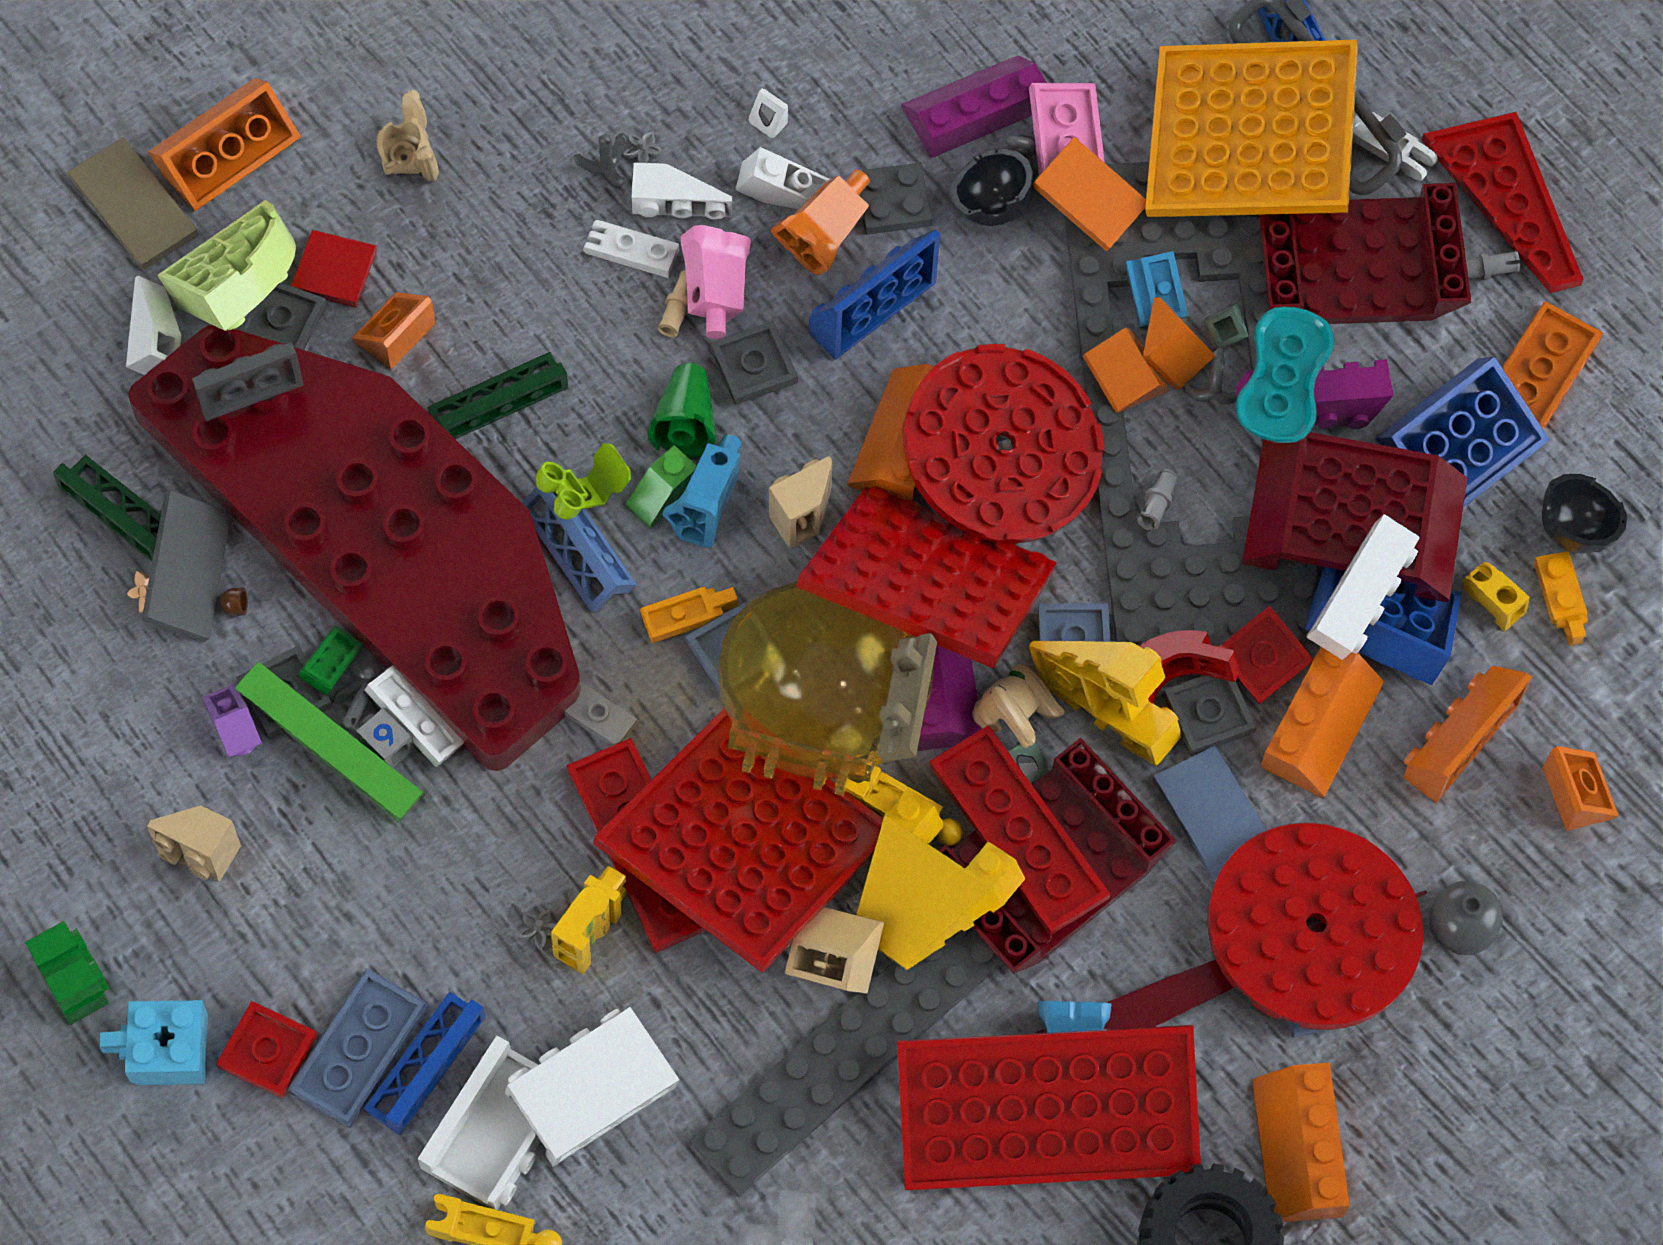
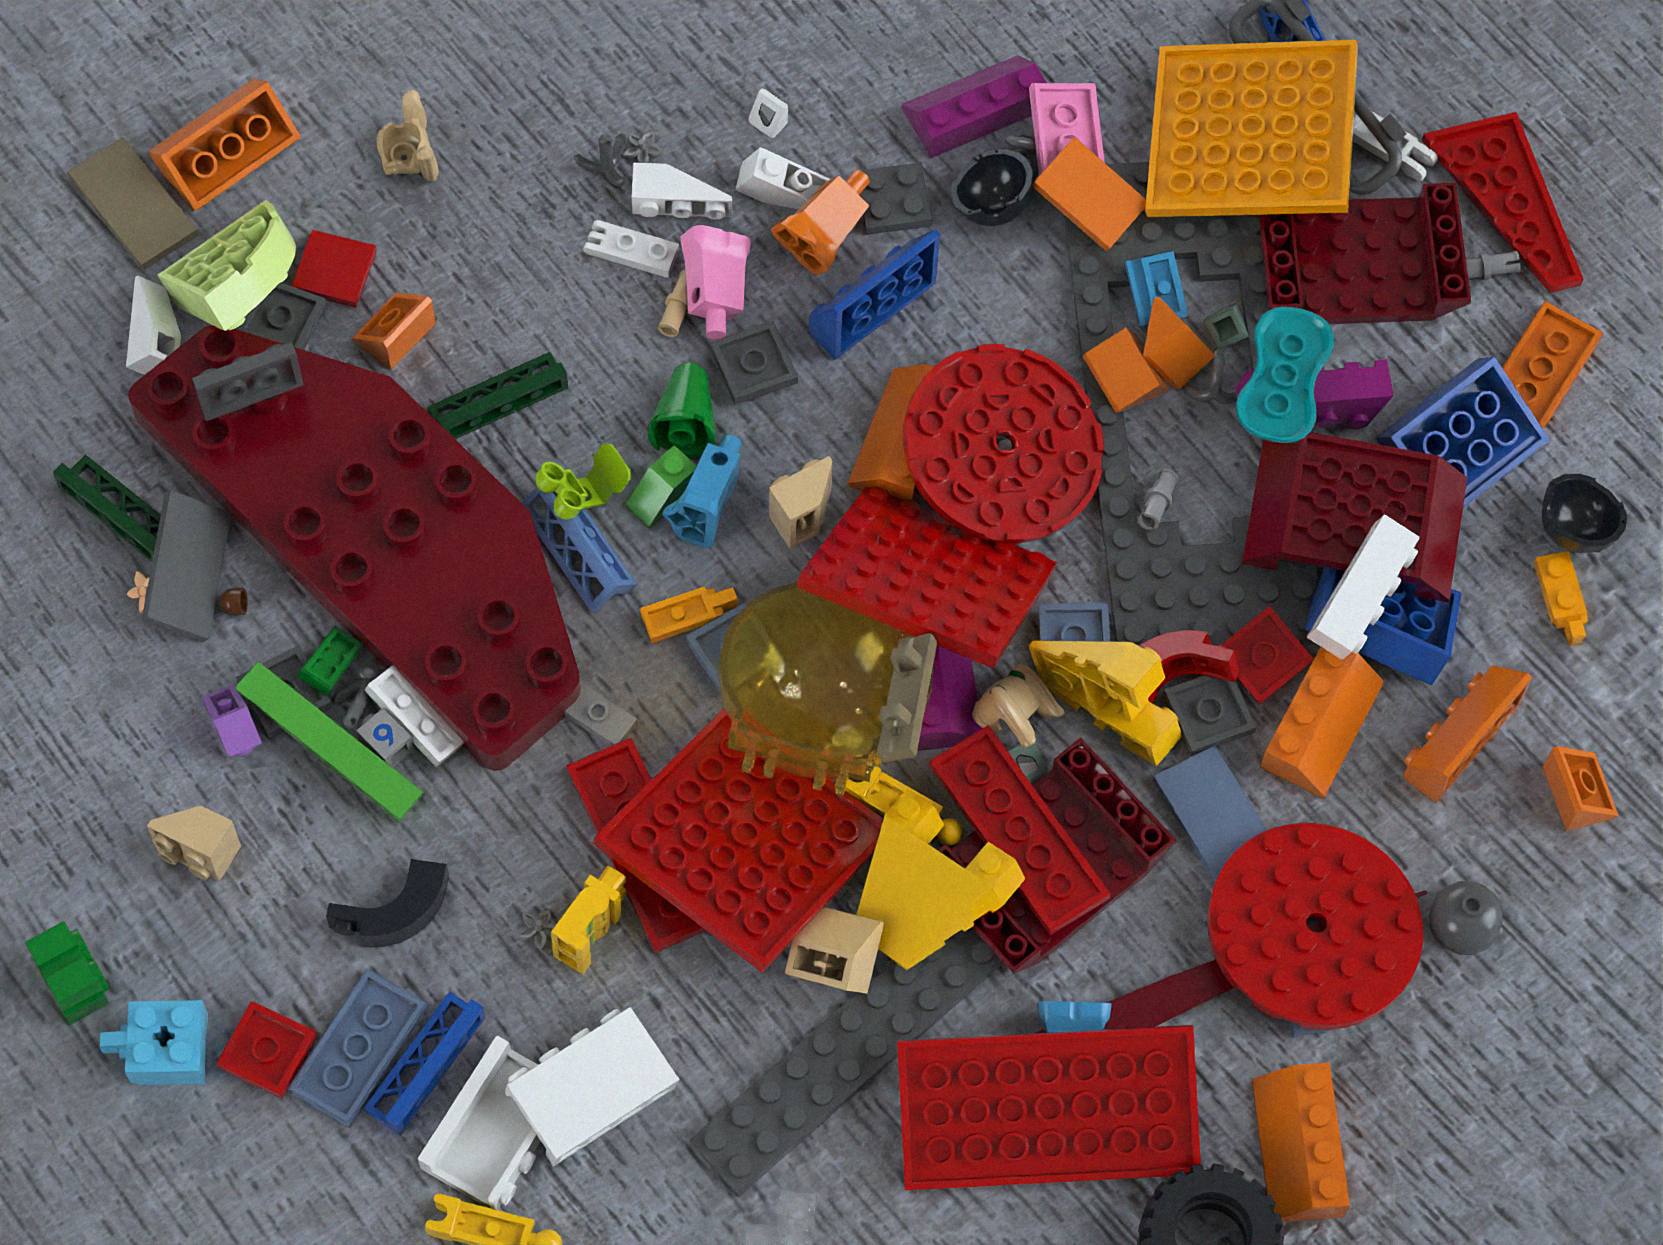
yellow leg [1462,562,1530,632] -> none
none -> black arch [326,859,449,948]

